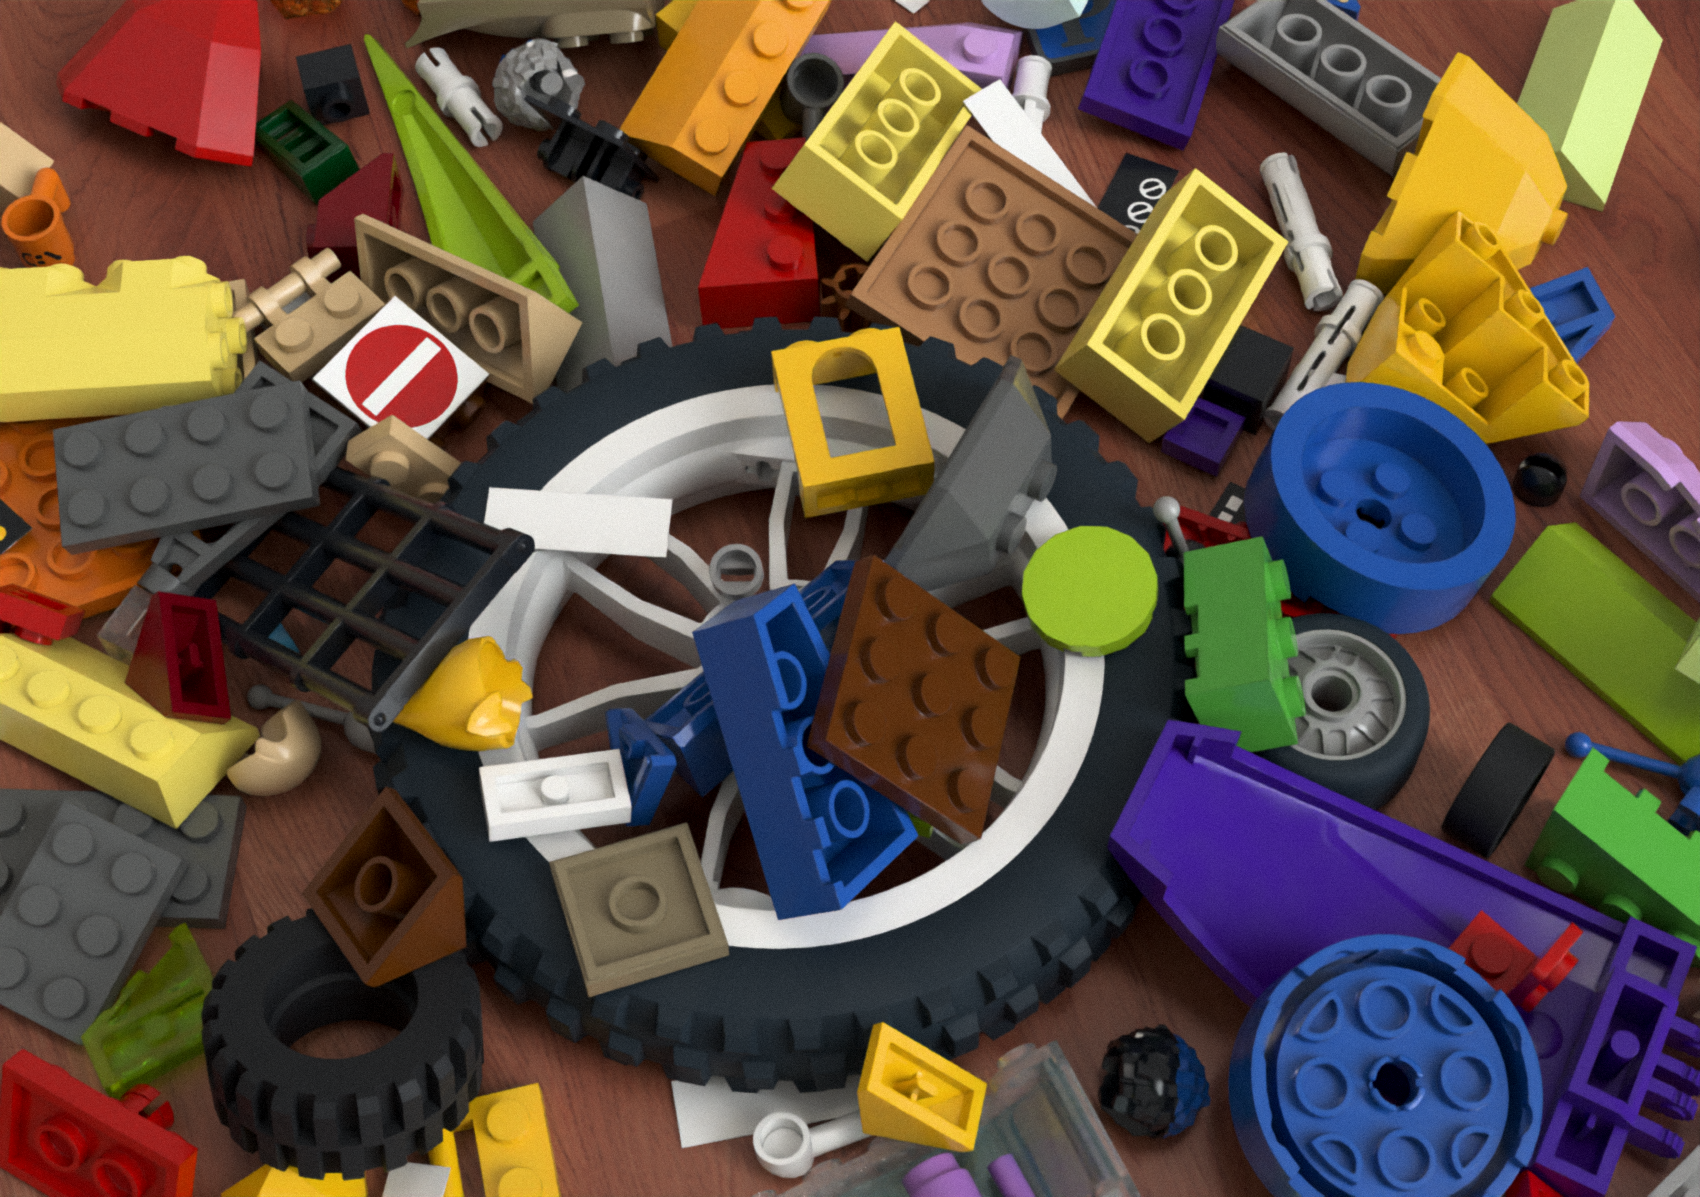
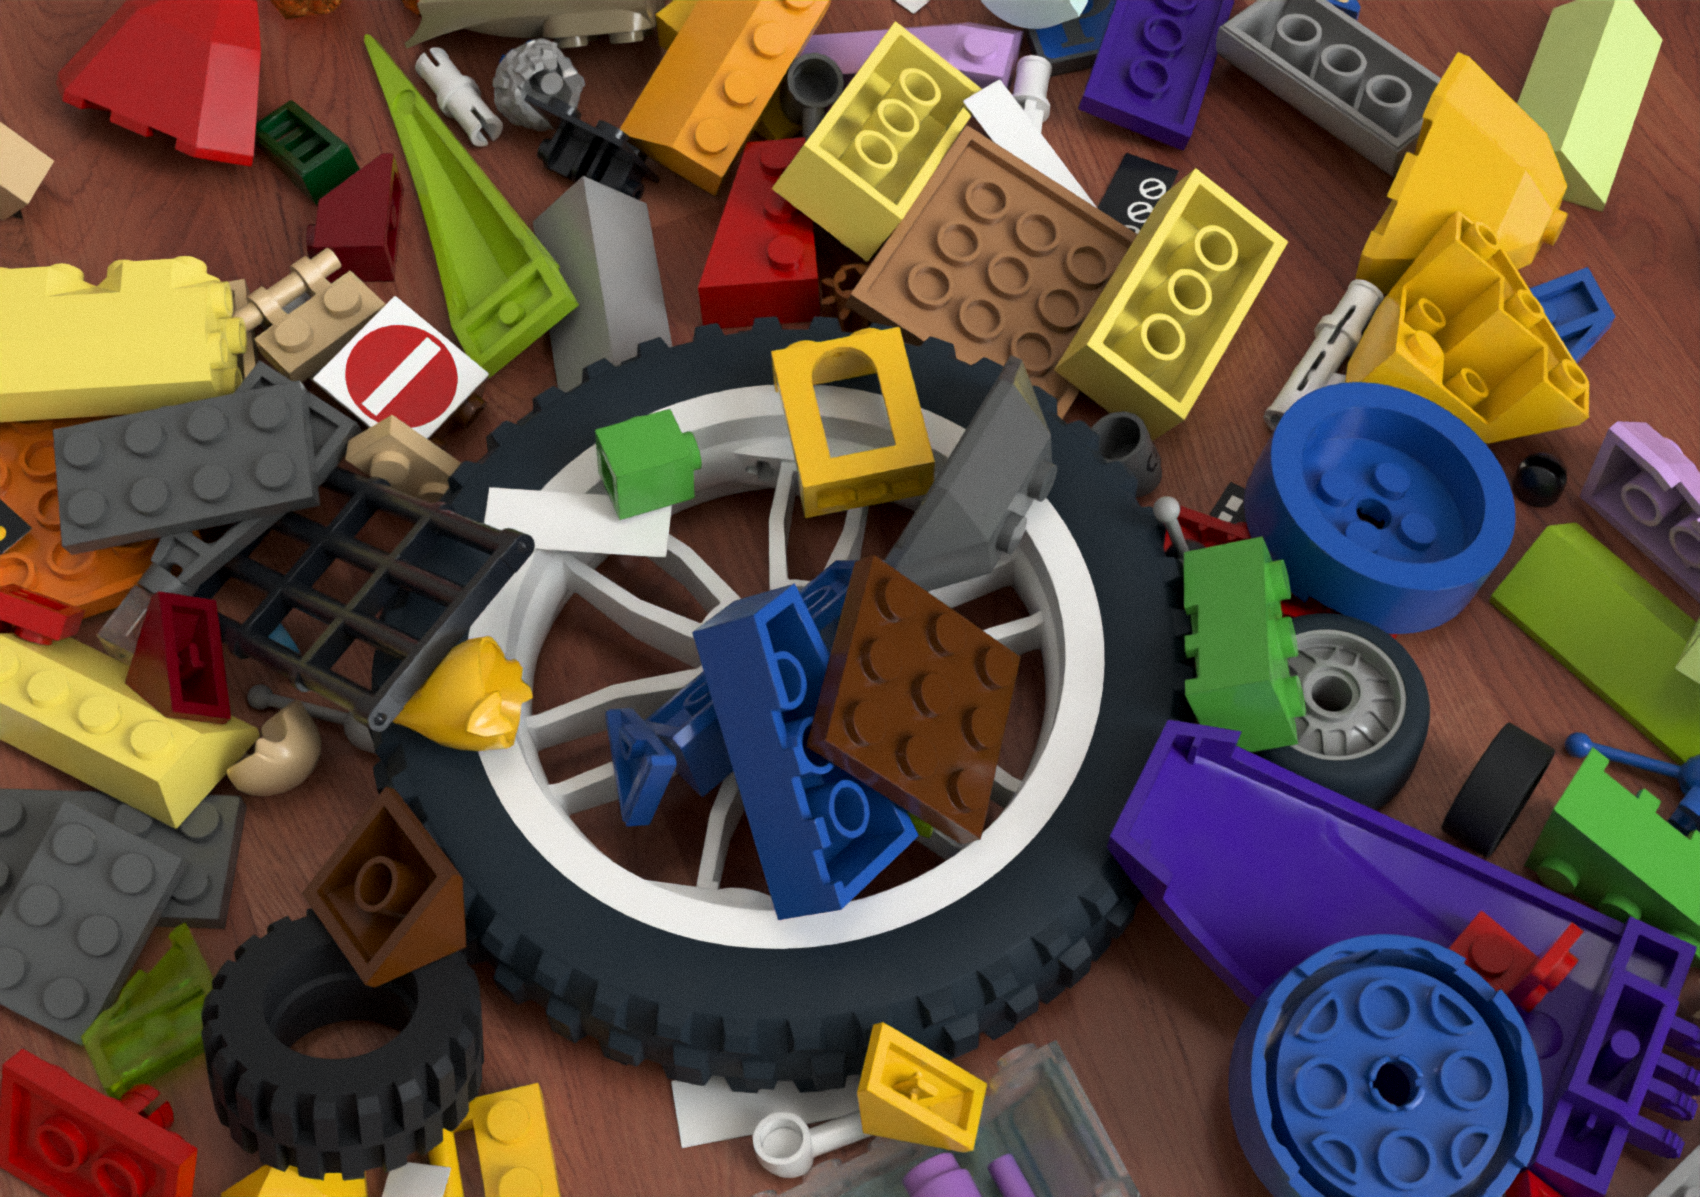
orange piece [1,167,75,268] -> none
black plate [296,44,370,125] -> none
tan slope [354,214,583,404] -> none
white plate [479,749,632,842] -> none
dark tan tile [549,822,729,997] -> none
light grey hinge [709,544,764,601] -> none
lime tile [1022,526,1158,657] -> none
black piece [1097,1024,1211,1139] -> none
dark purple plate [1161,397,1246,477] -> none
black panel [1203,325,1294,435] -> none
white pin [1259,152,1343,311] -> none
none -> bright green brick [595,409,702,520]
none -> dark grey piece [1092,411,1162,498]

